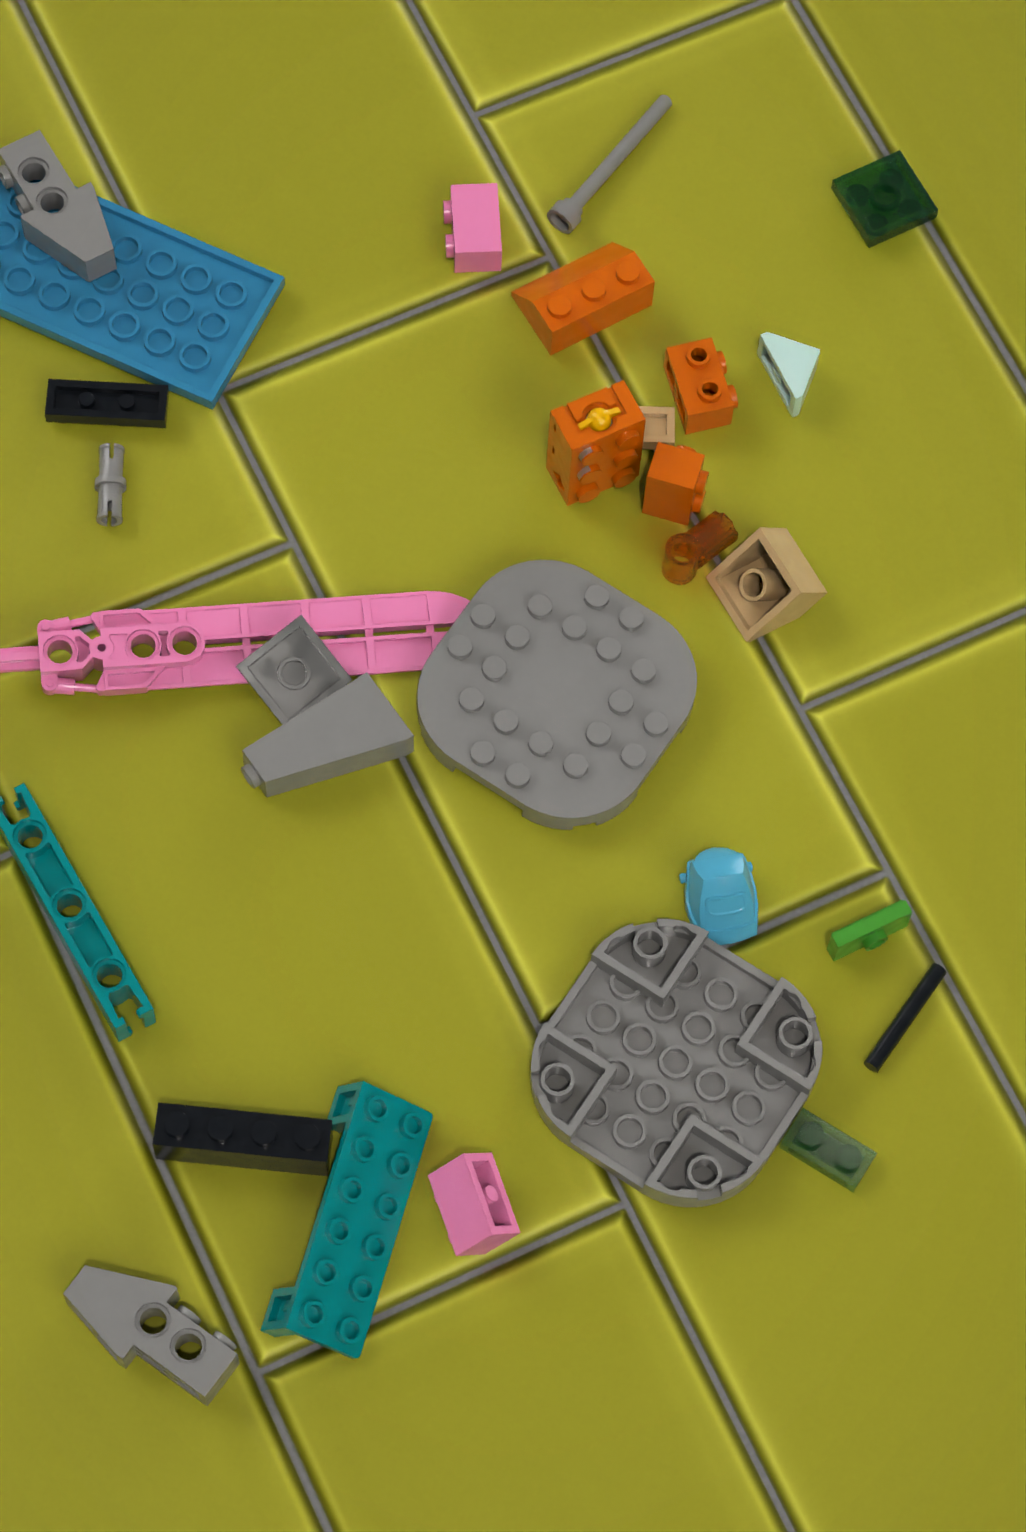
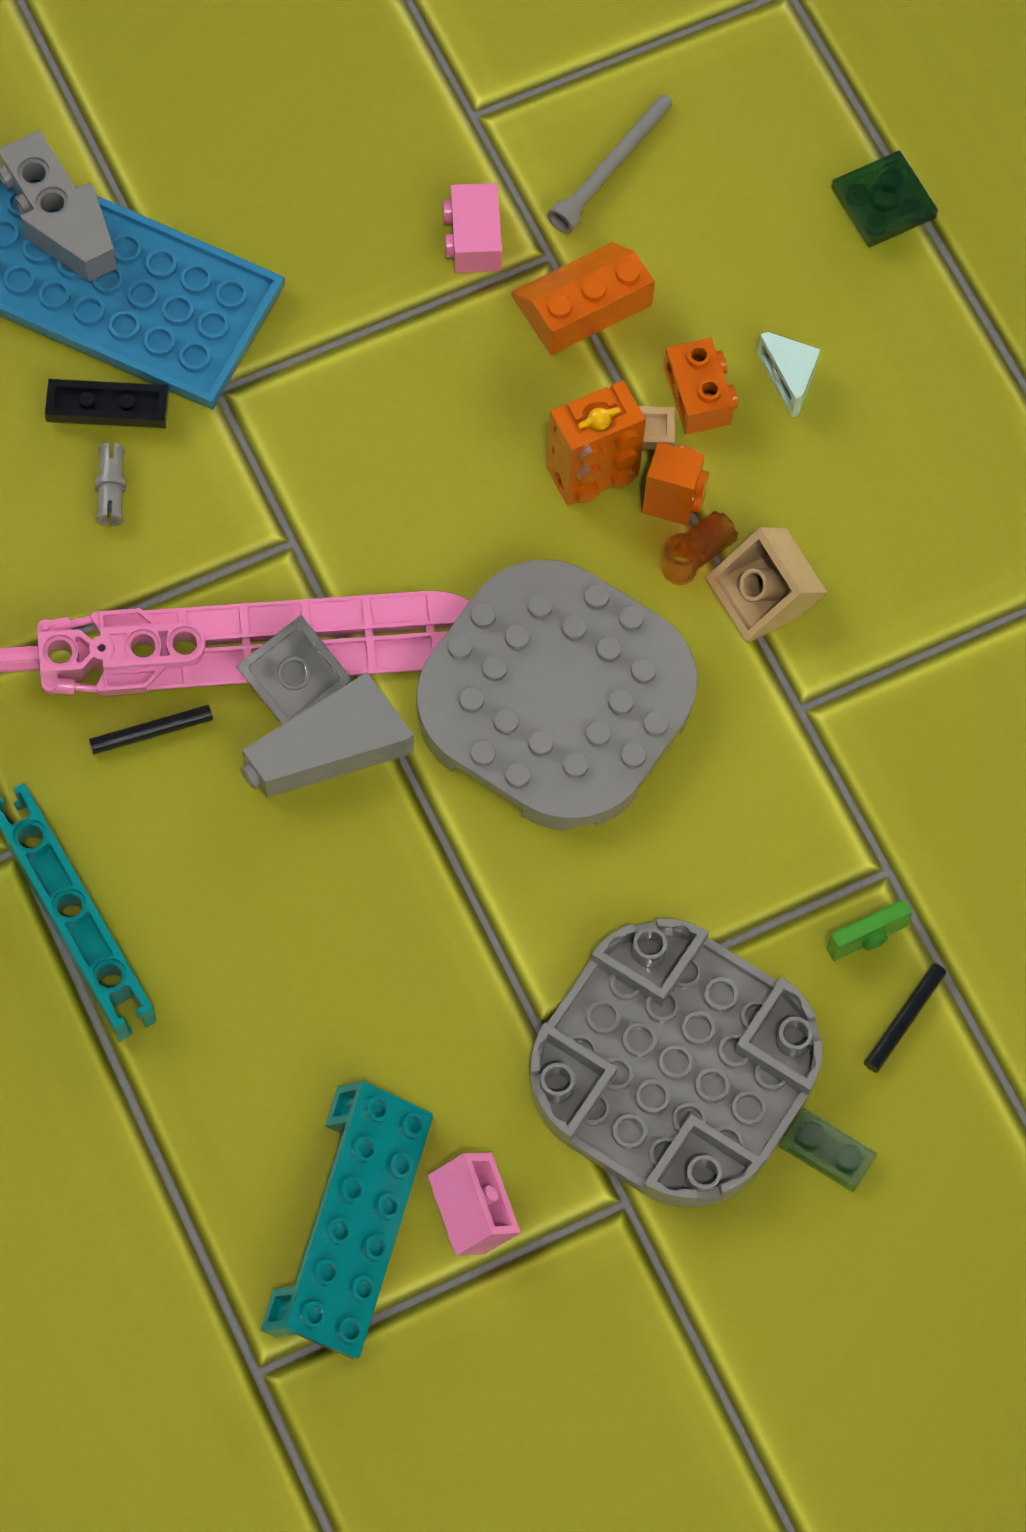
light grey brick [63,1265,240,1406] -> none
black brick [152,1102,333,1176] -> none
medium azure helmet [679,847,758,945] -> none
none -> black bar [89,704,213,755]

